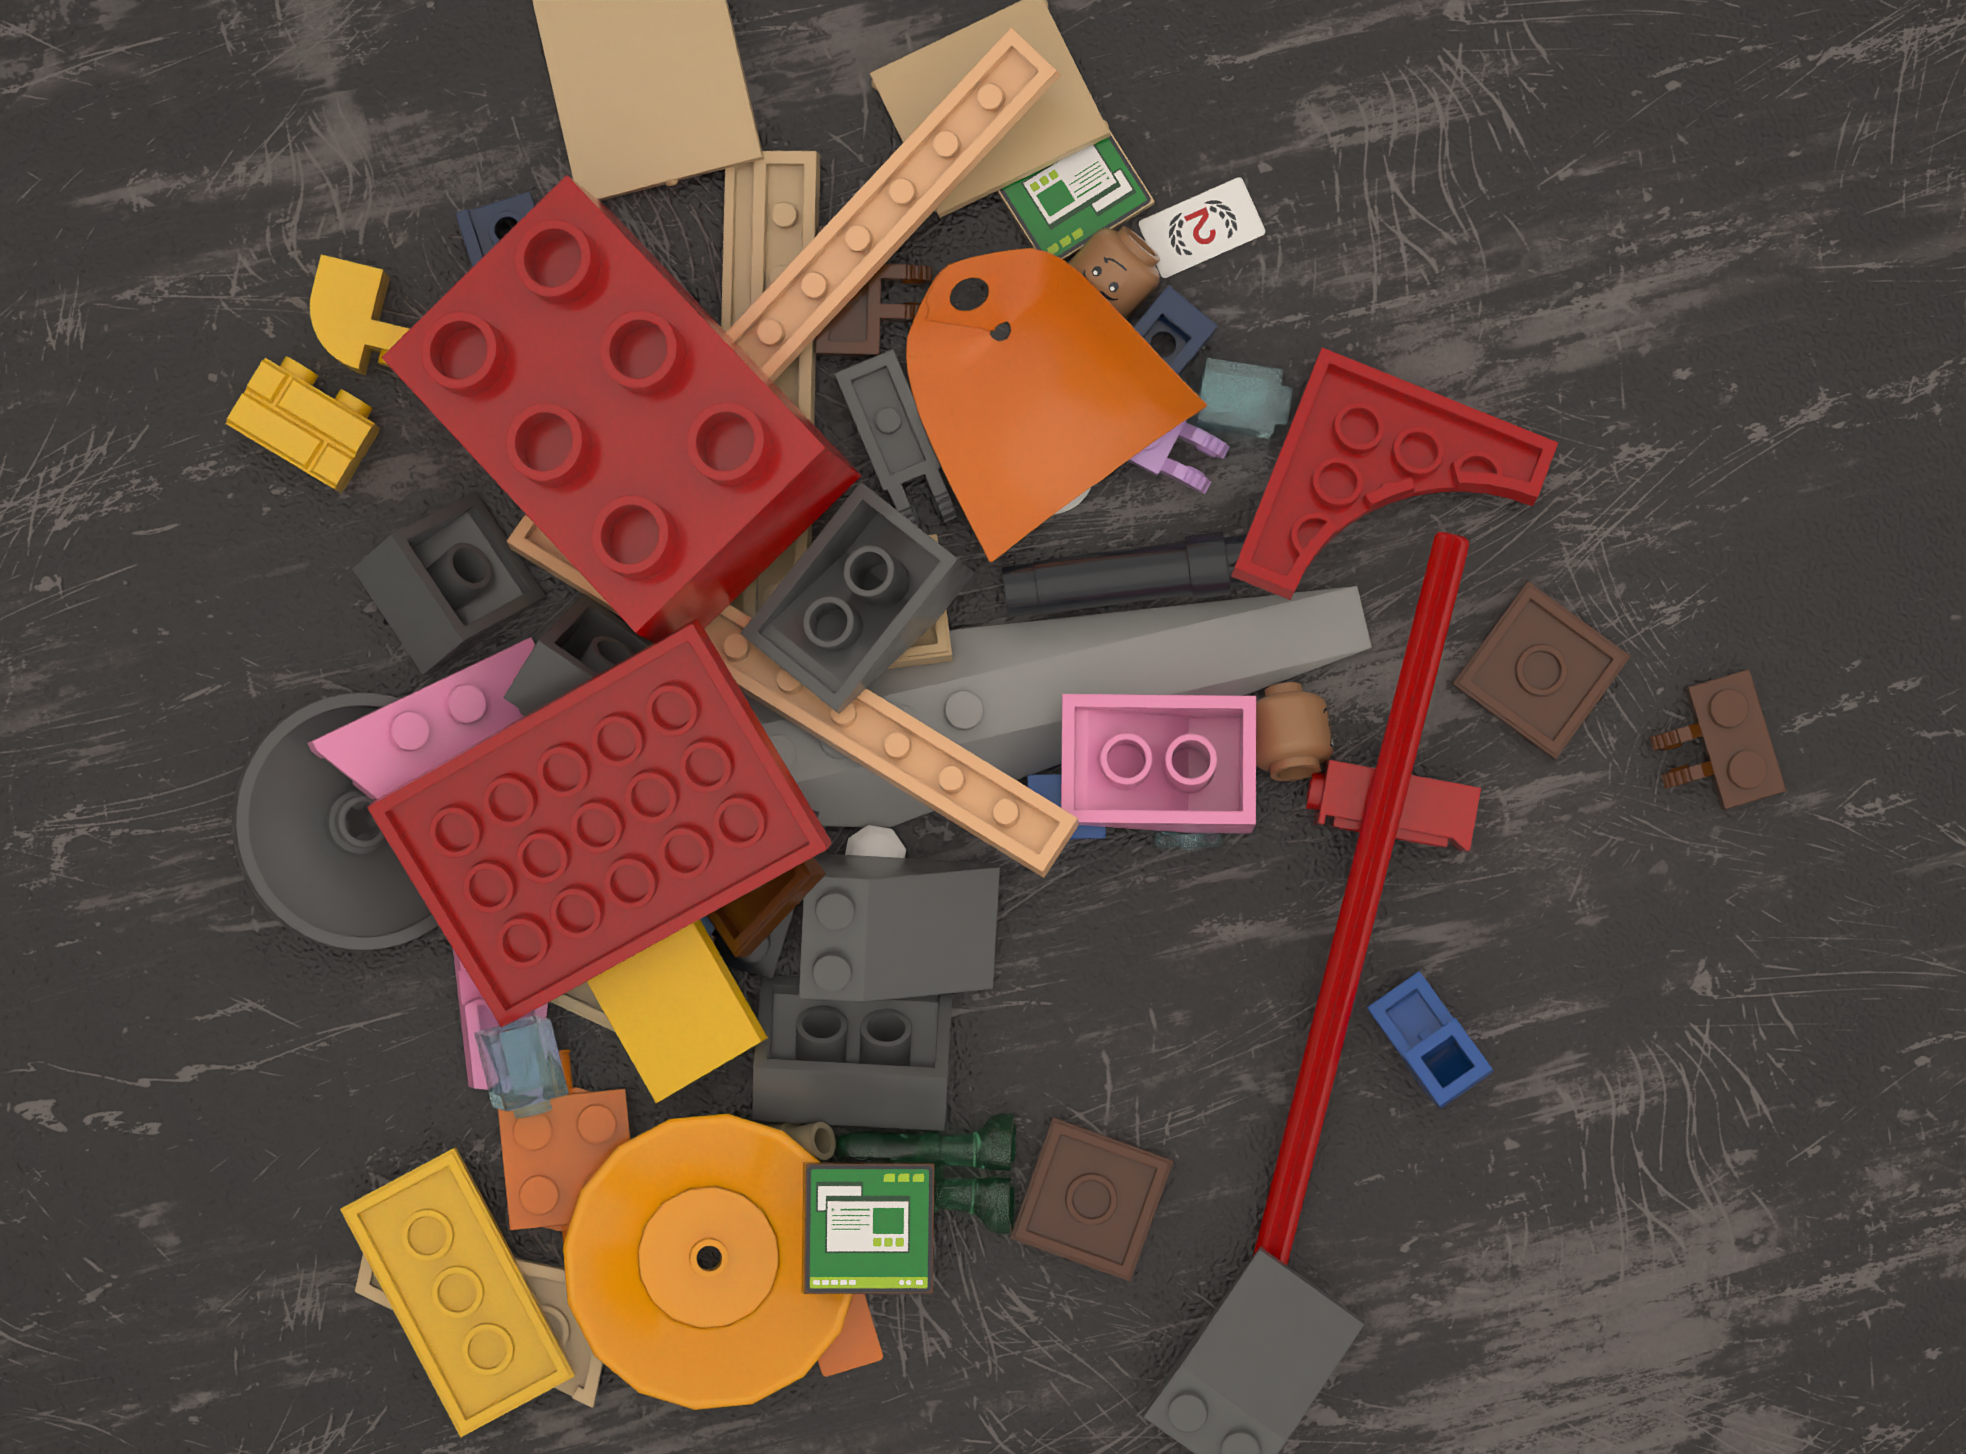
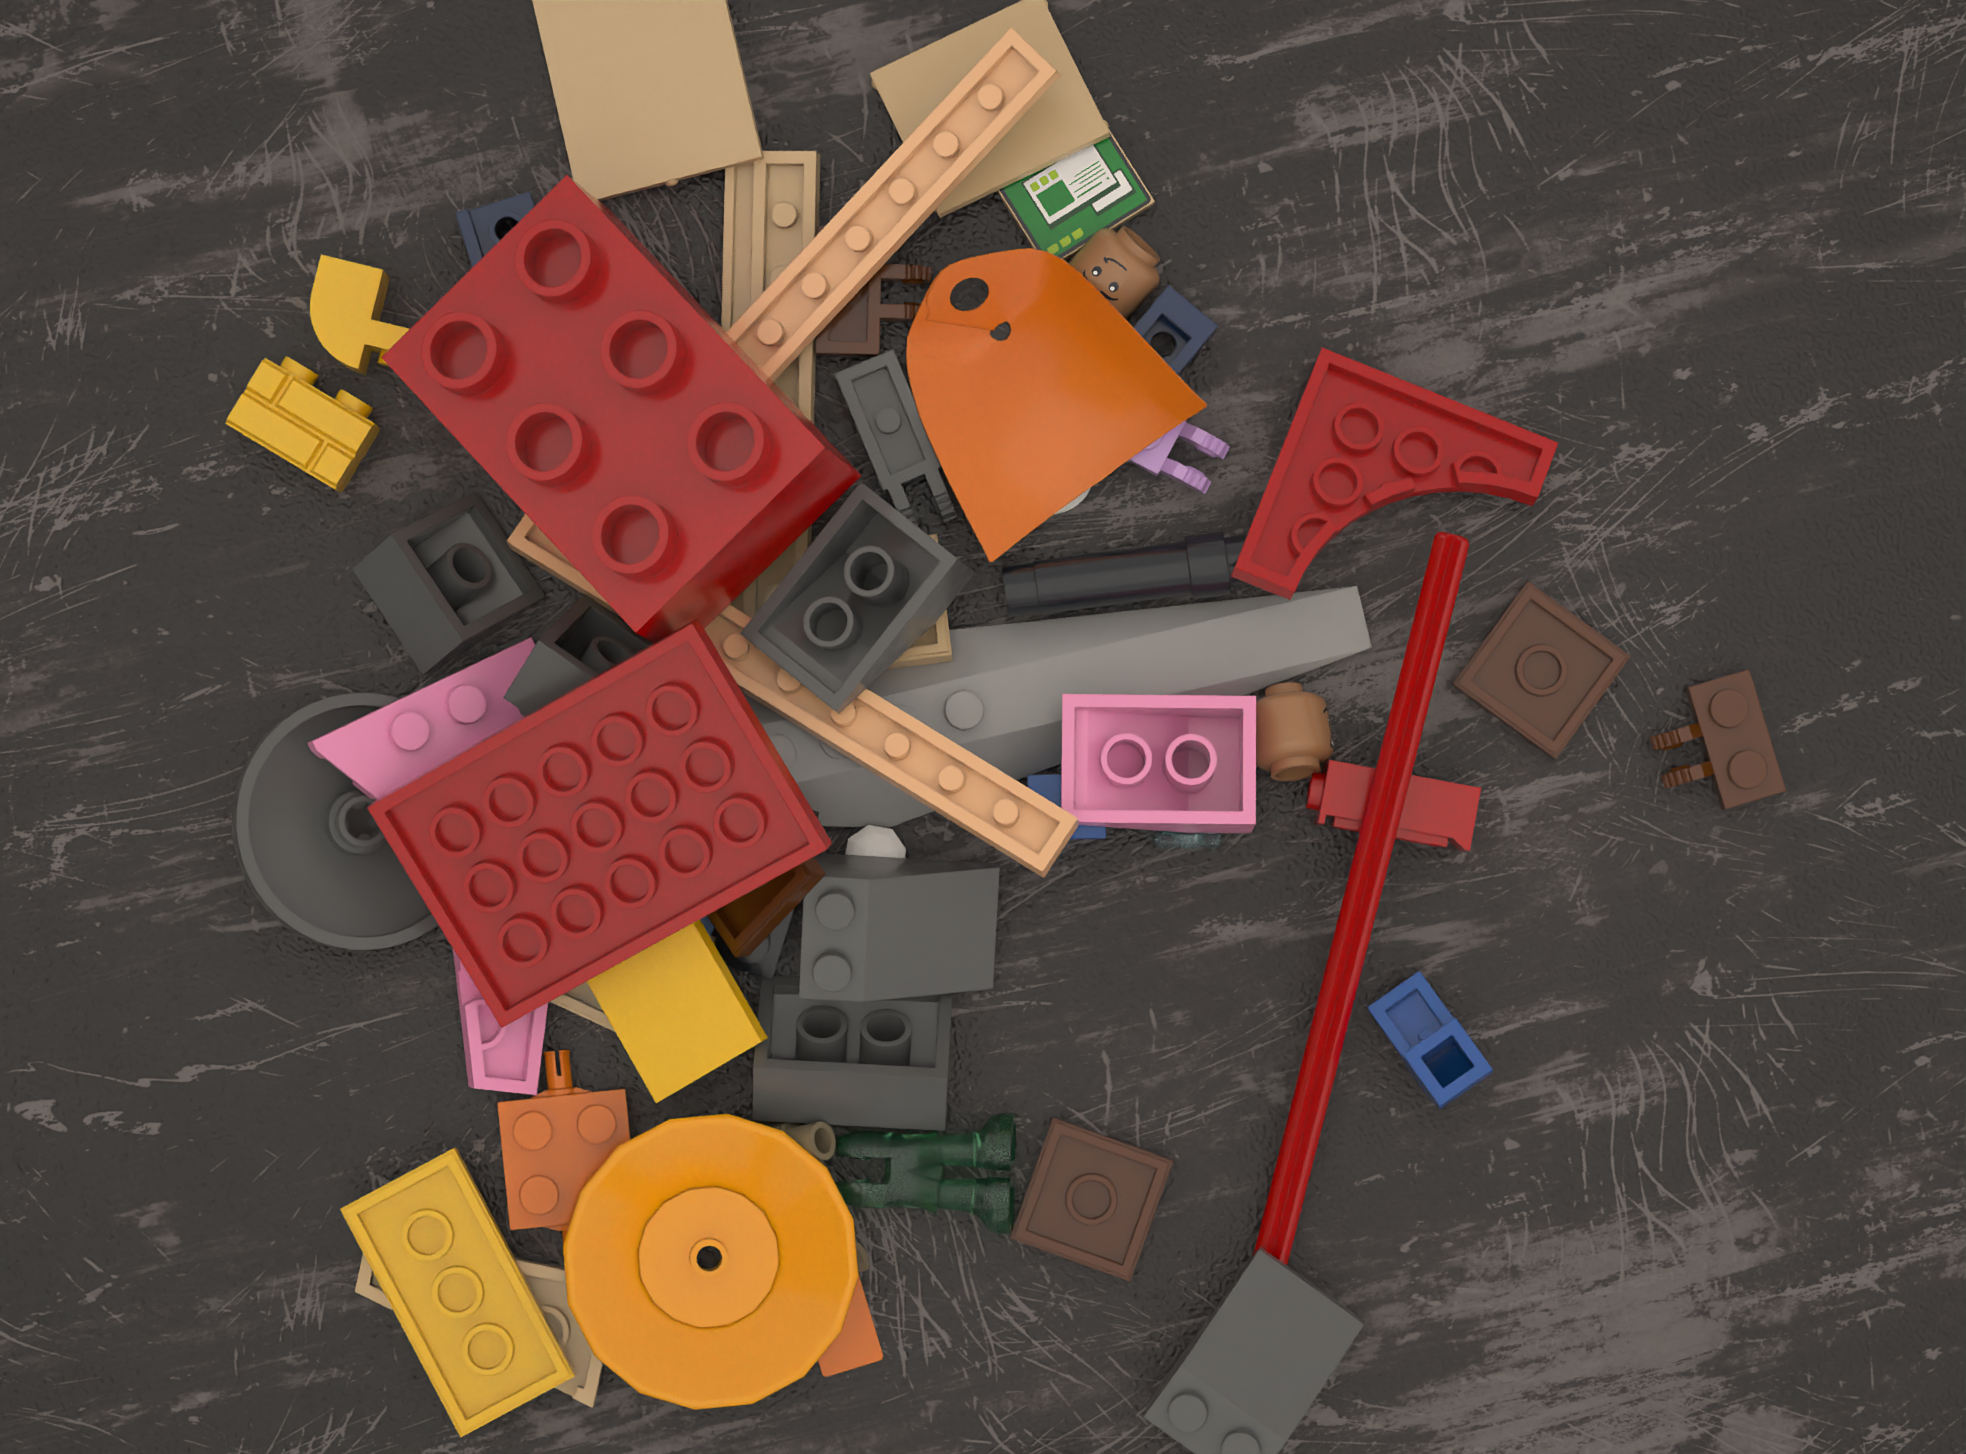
clear light blue brick [474,1016,569,1118] -> none
tile [801,1162,934,1294] -> none
white sticker [1139,177,1265,278] -> none
clear light blue brick [1195,358,1292,439] -> none

